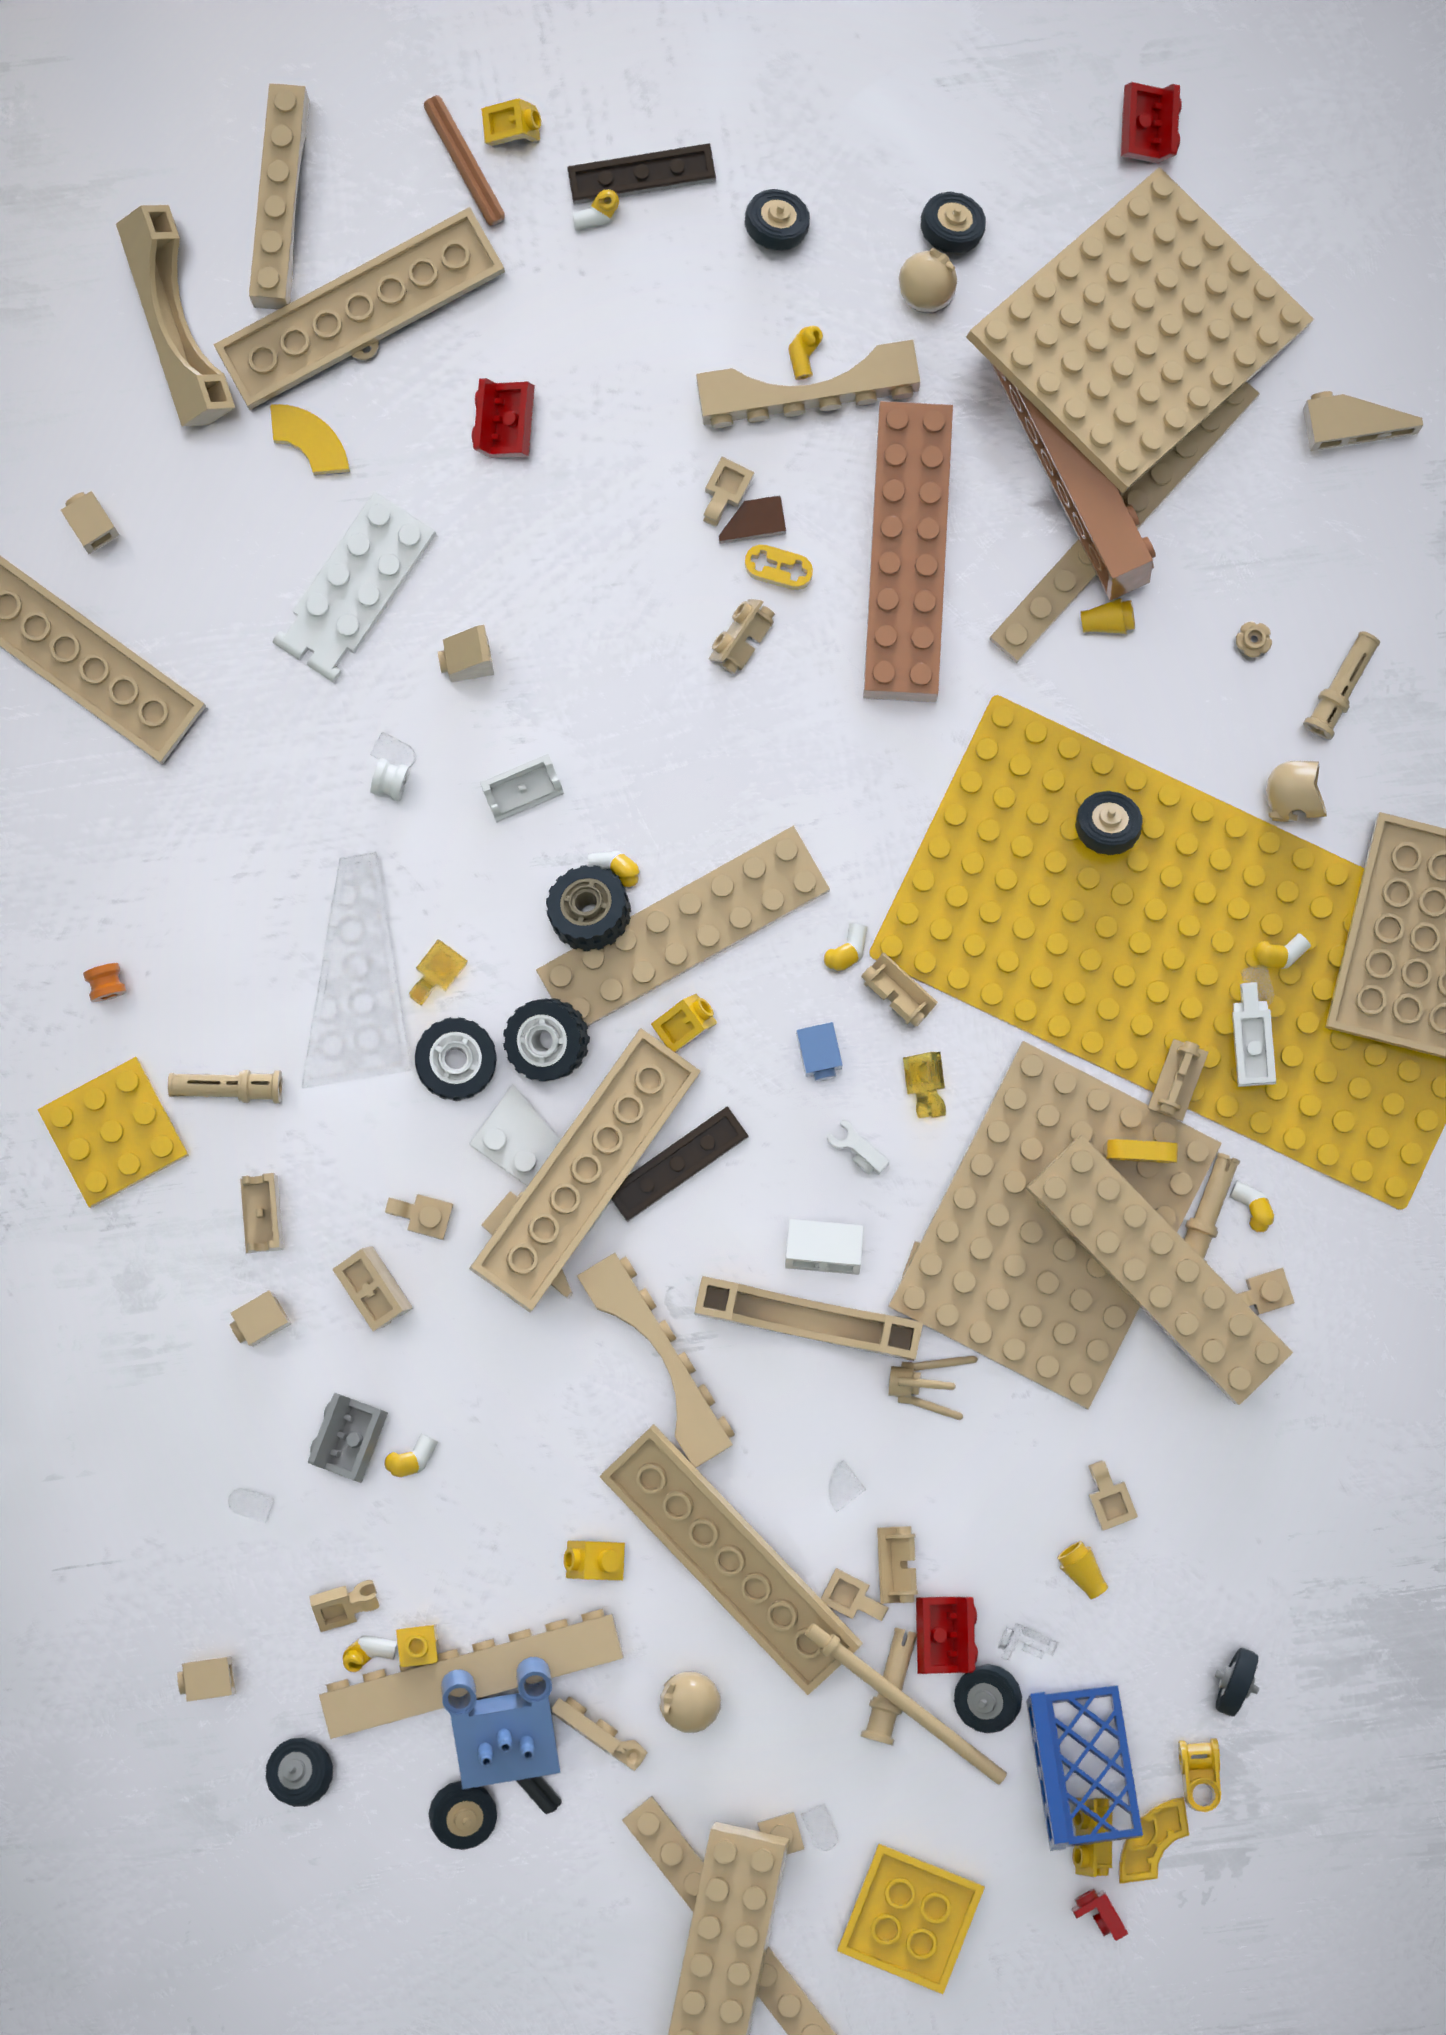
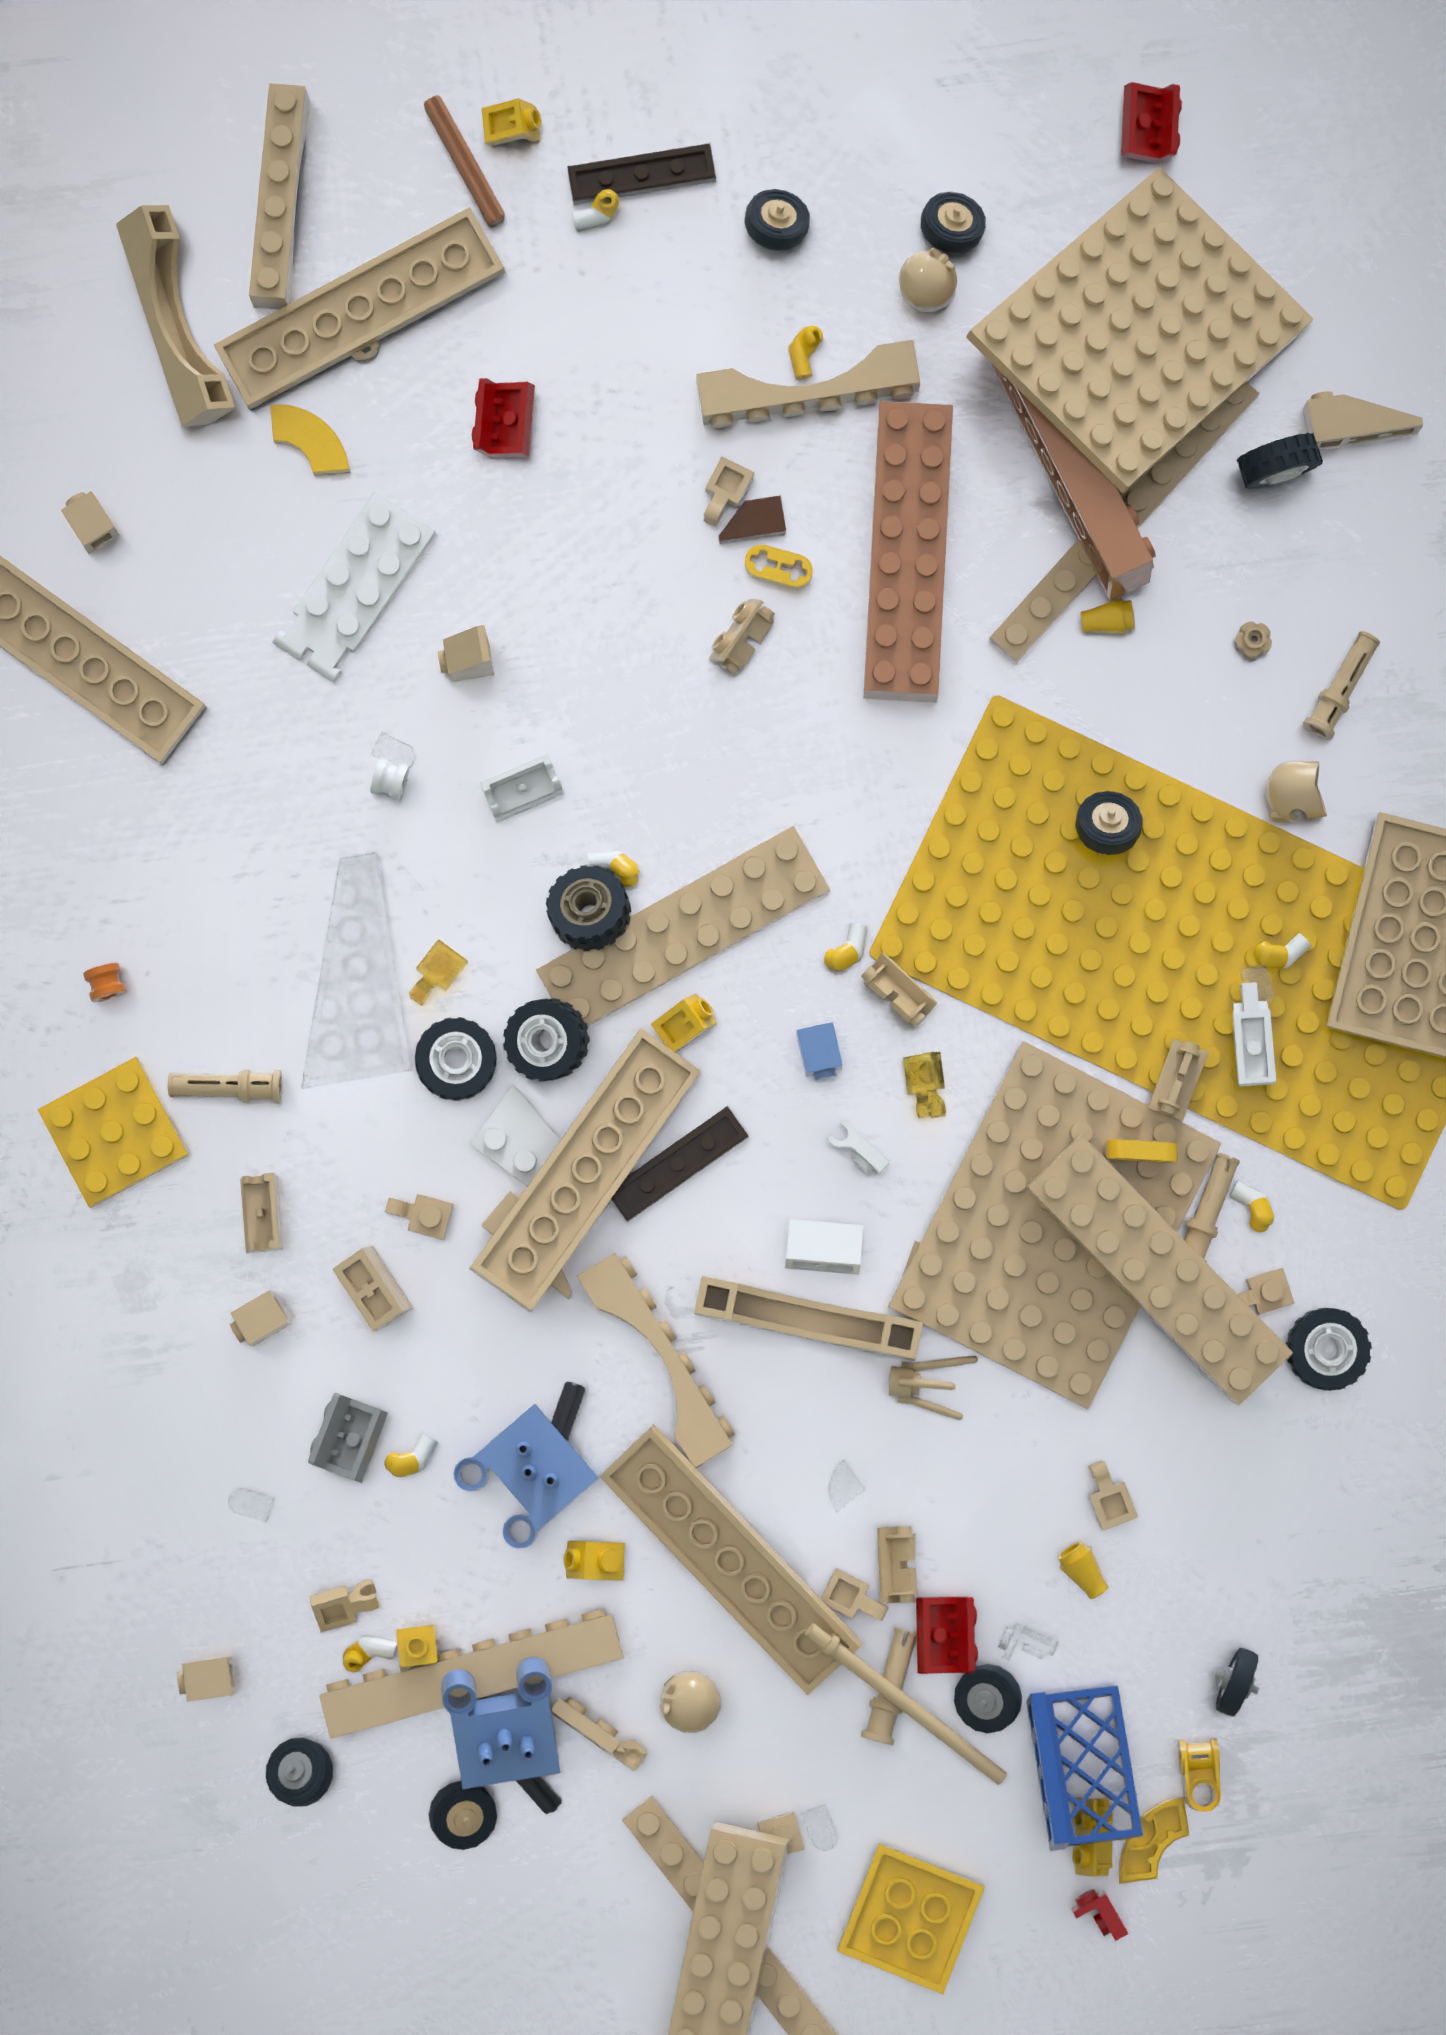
none -> medium blue piece [454,1381,599,1549]
none -> black wheel [1237,433,1323,489]
none -> black wheel [1286,1308,1372,1391]

